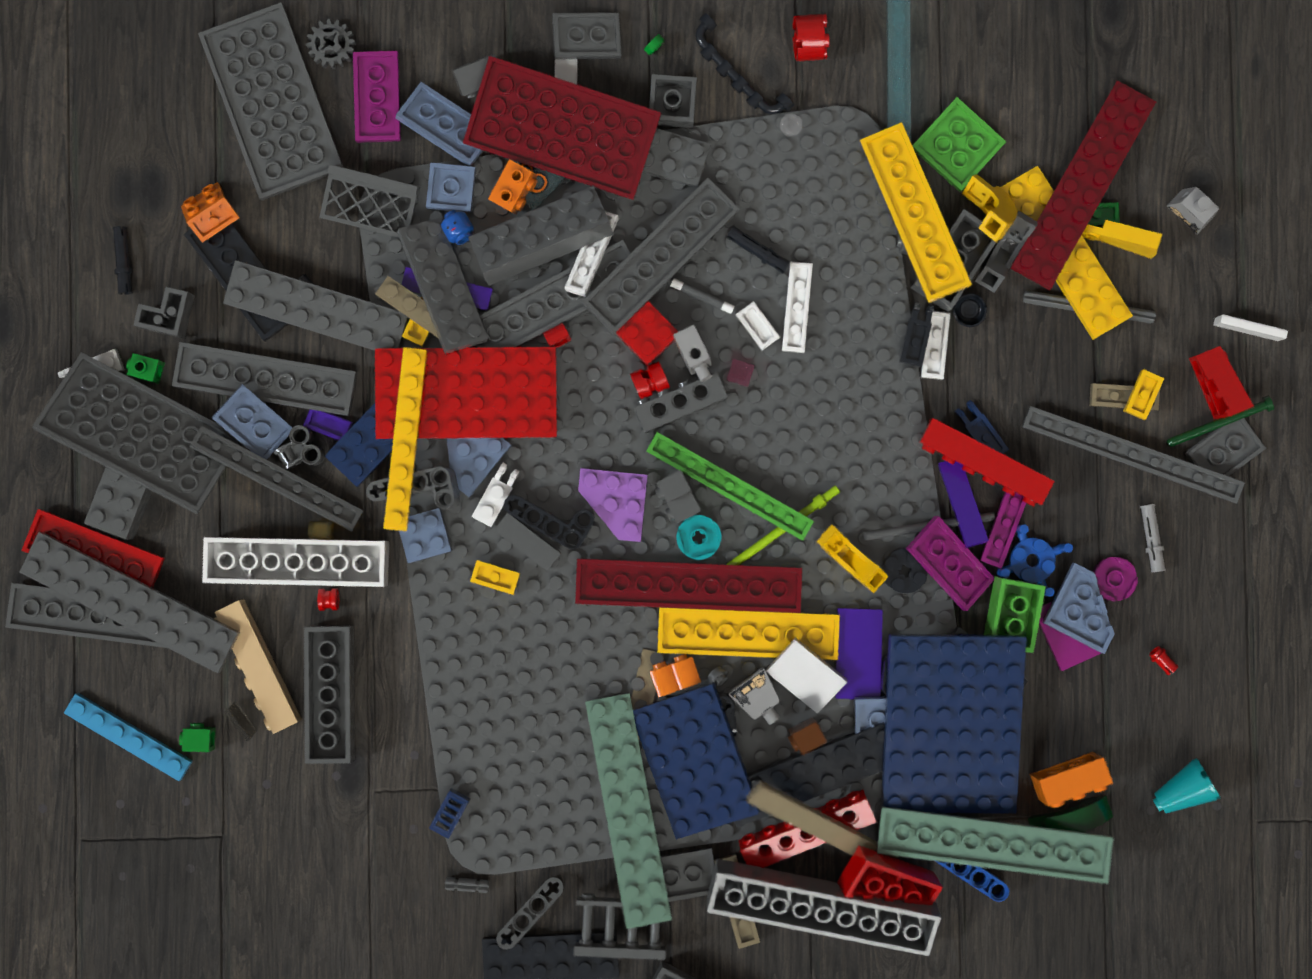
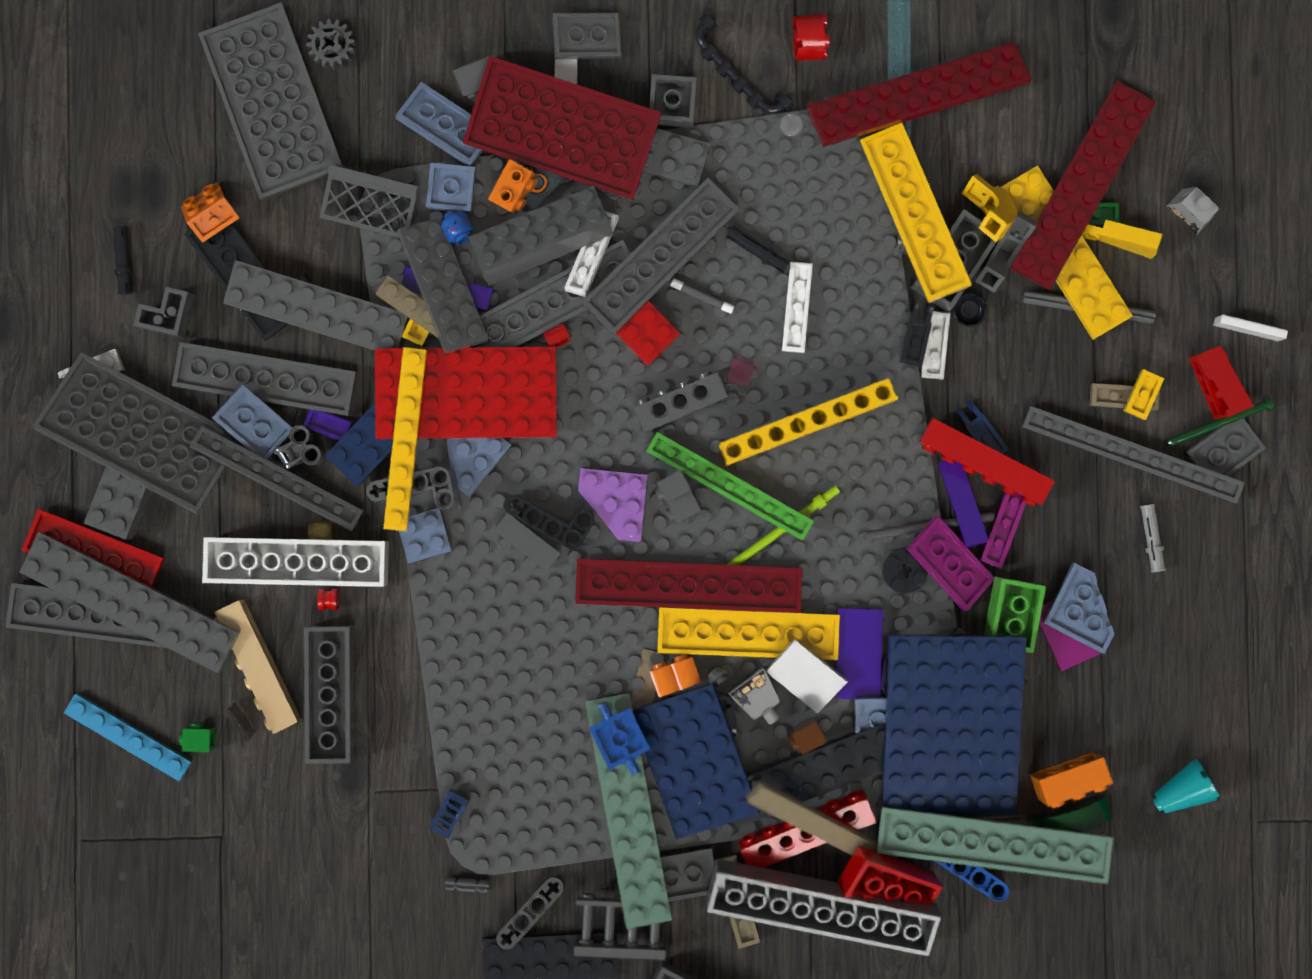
green brick [126,353,165,384] -> none
magenta plate [353,51,401,143] -> none
yellow plate [470,560,520,595] -> none
white hinge [472,462,520,527] -> none
red wheel [630,361,670,400] -> none
green tile [644,34,665,55] -> none
light grey torso [673,325,713,382] -> none
teal plate [676,515,721,560] -> none
white tile [735,301,780,351] -> none
yellow arch [817,525,889,593] -> none
bright green plate [912,97,1006,192] -> none
blue plate [997,525,1073,597] -> none
magenta tile [1093,557,1138,601] -> none
red pin [1149,646,1178,675] -> none
none -> blue plate [589,702,650,776]
none -> yellow tile [719,378,898,466]
none -> dark red plate [807,42,1031,147]

